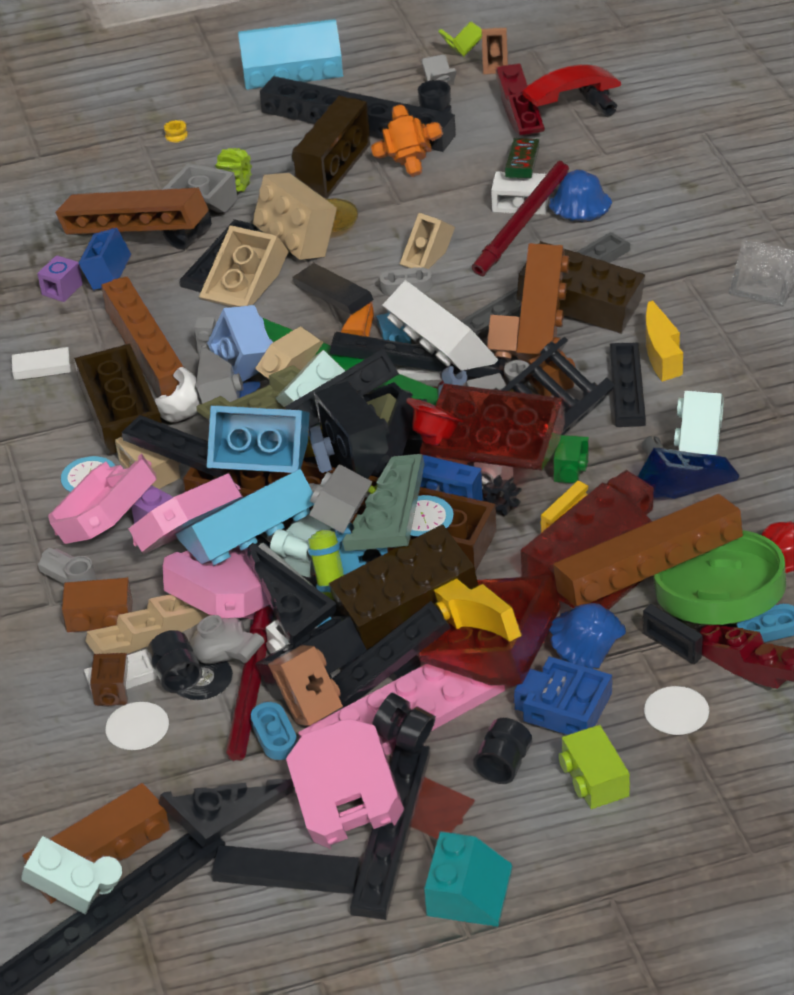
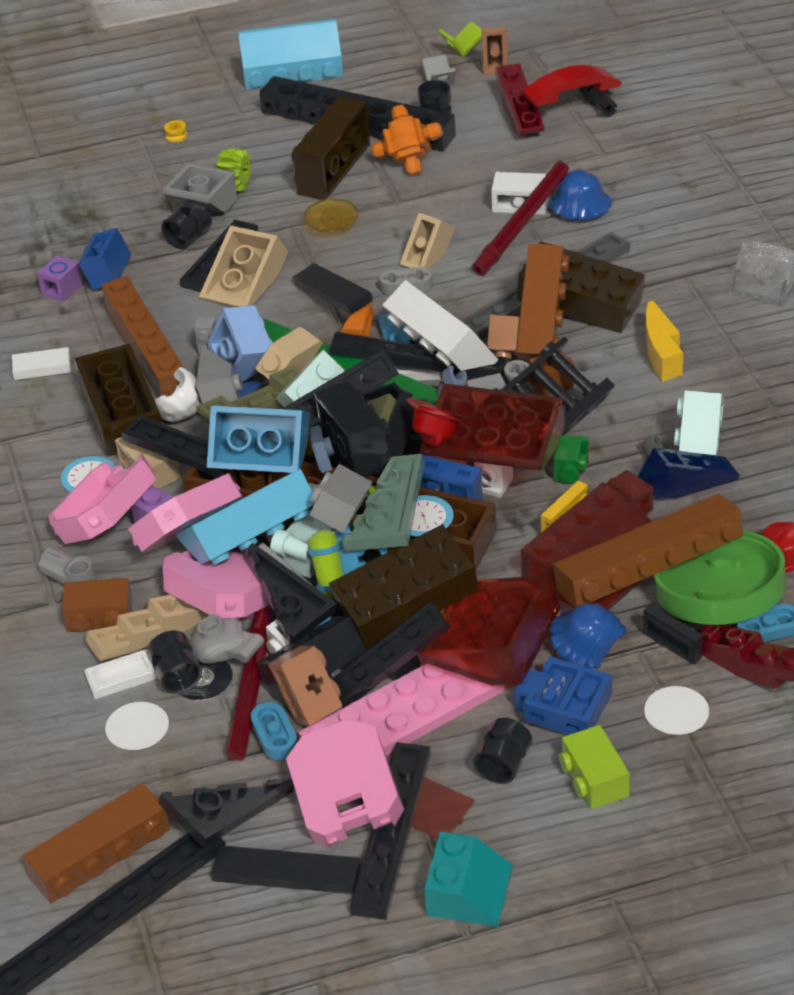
light aqua hinge [21,836,122,914] -> none
dark orange brick [55,187,209,234] -> none
reddish brown bracket [90,653,129,706] -> none
tan brick [253,173,337,260] -> none
black wheel [372,692,436,755] -> none
yellow slope [434,579,521,642] -> none
black gear [483,475,522,515] -> none
dark green tile [505,138,540,178] -> none
black tile [610,342,646,427] -> none

